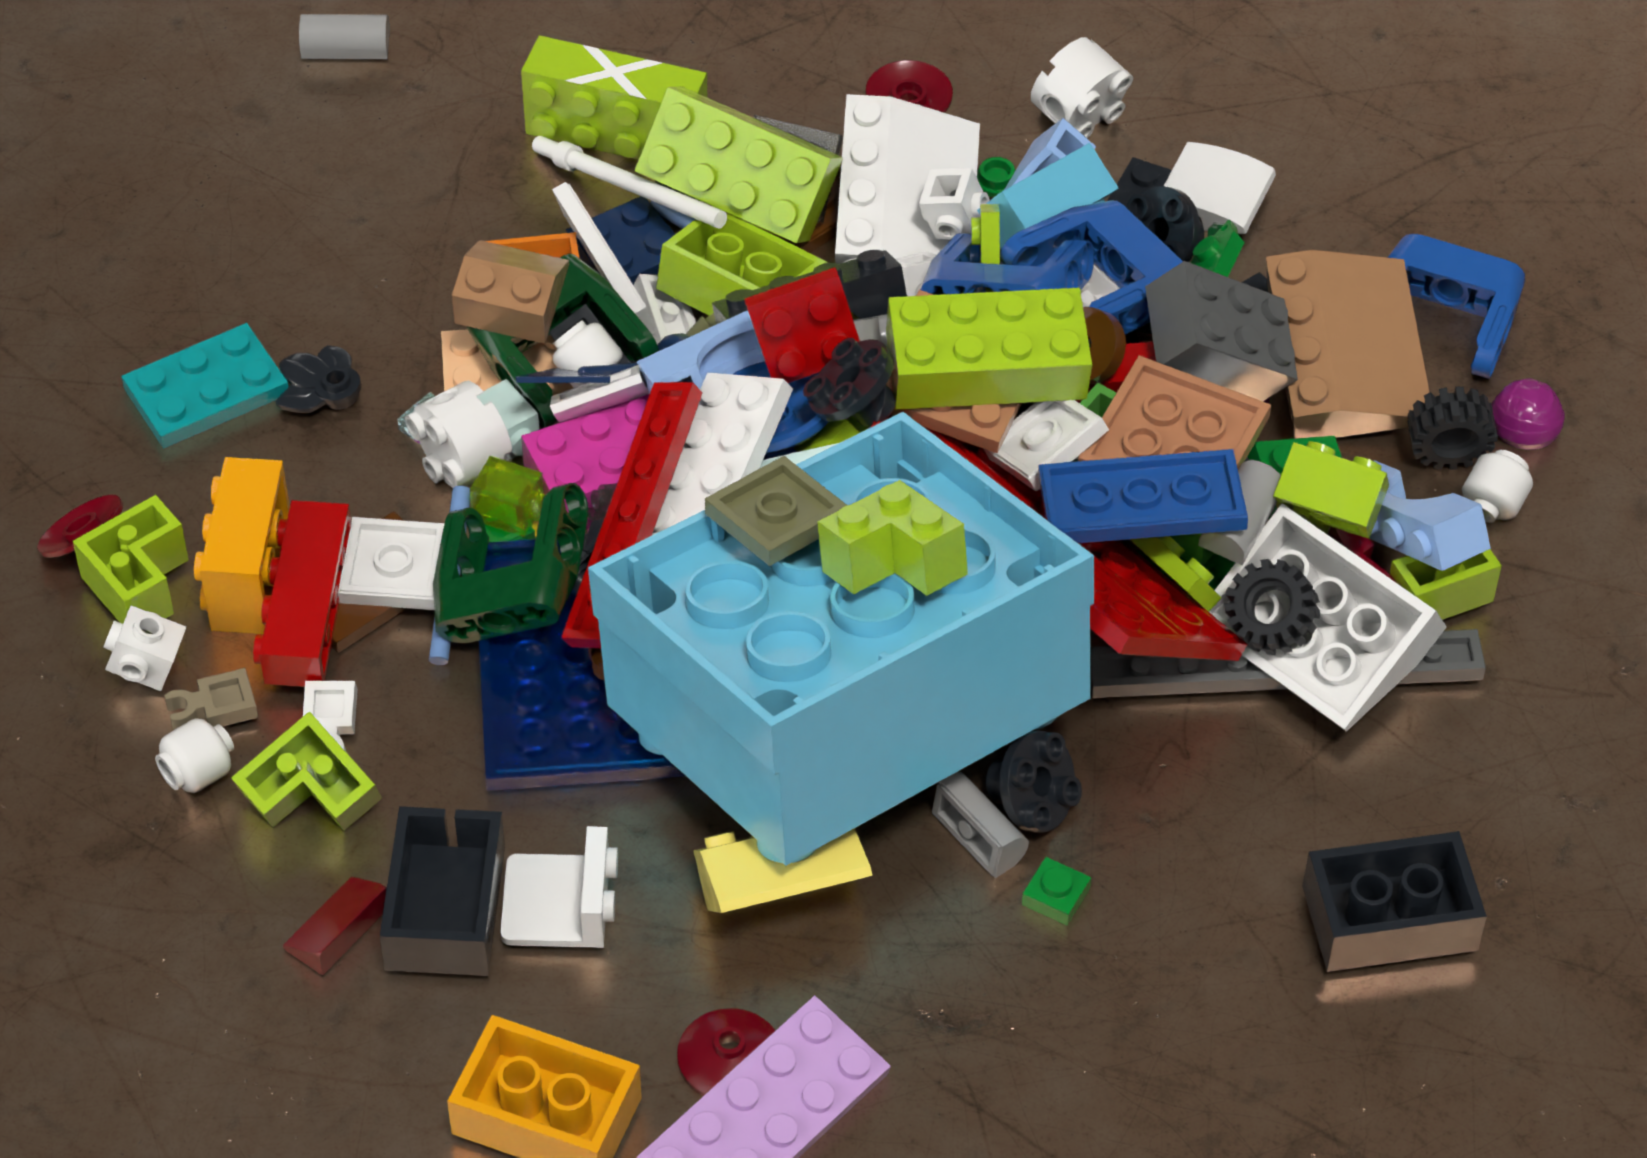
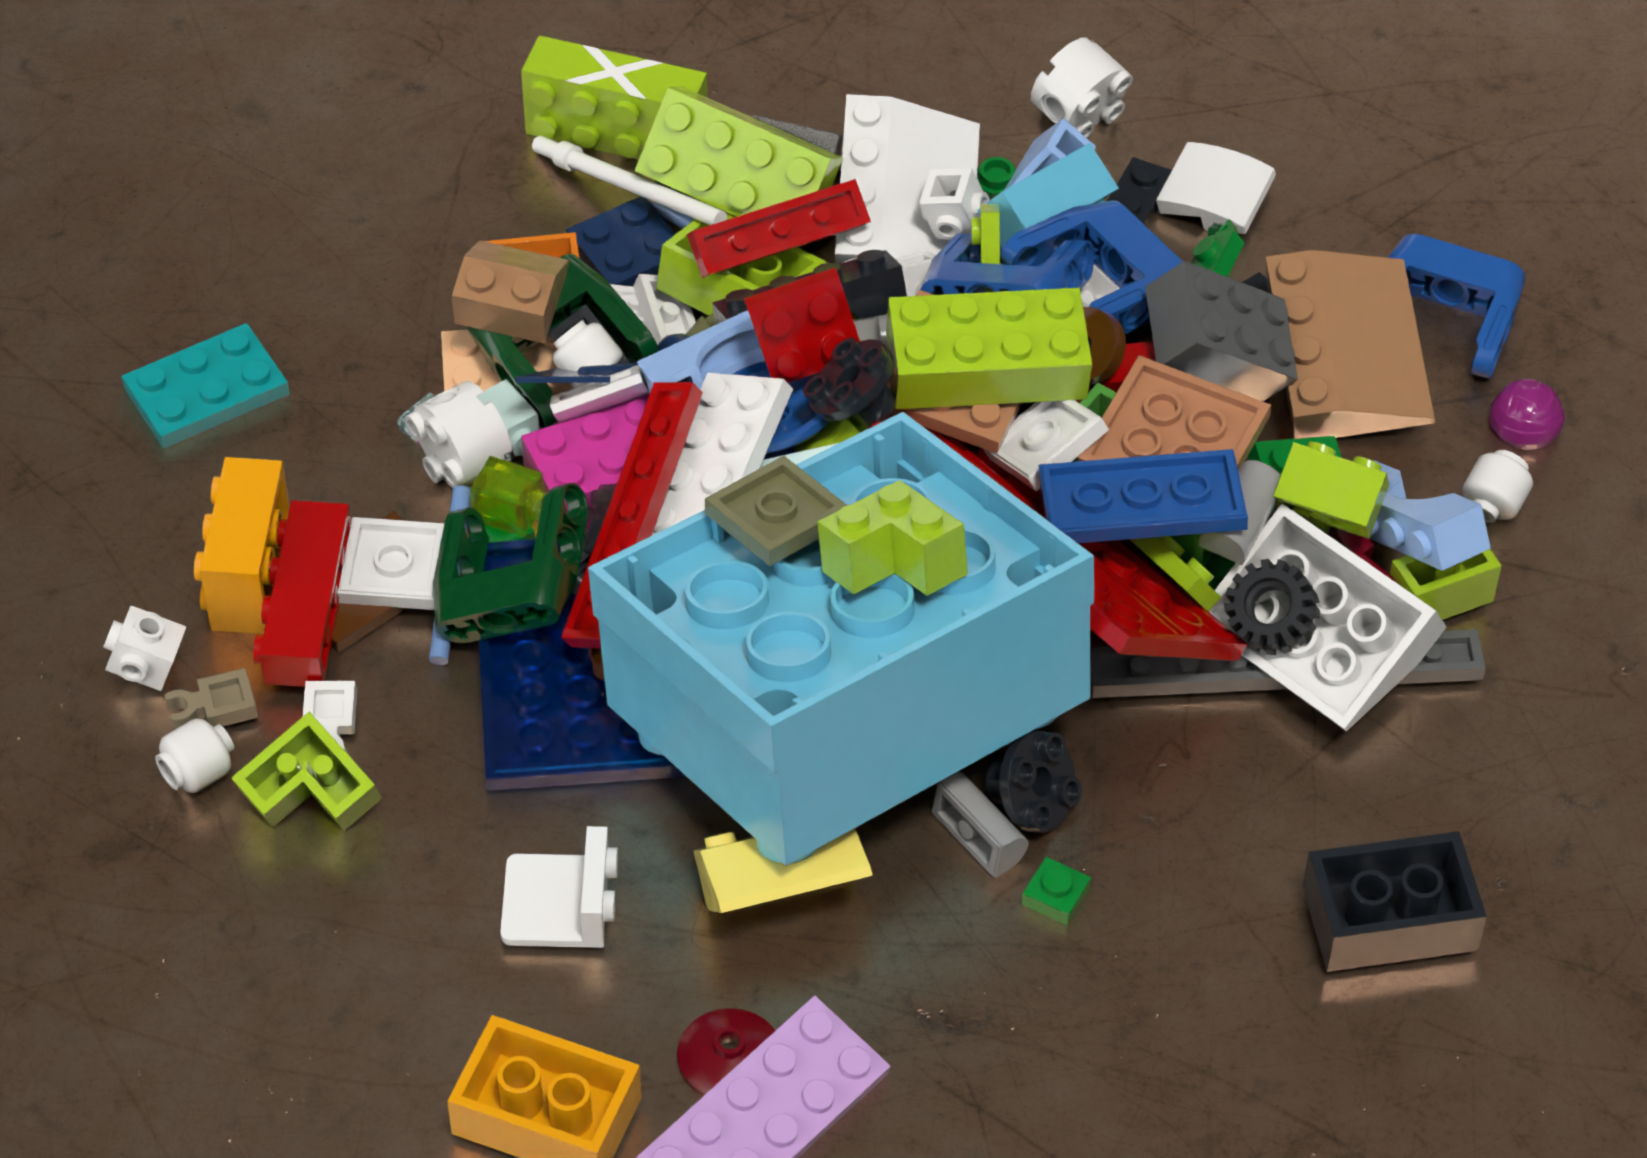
dark red dish [37,494,124,558] -> none
lime brick [73,495,189,623] -> none
black plate [275,345,362,413] -> none
dark red slope [283,876,387,976] -> none
light grey brick [299,14,390,59] -> none
black piece [380,806,505,976] -> none
white tile [552,182,656,334] -> none
dark red dish [865,60,953,113] -> none
black plate [1126,186,1204,262] -> none
black tyre [1407,386,1498,470] -> none
none -> red plate [687,179,871,278]

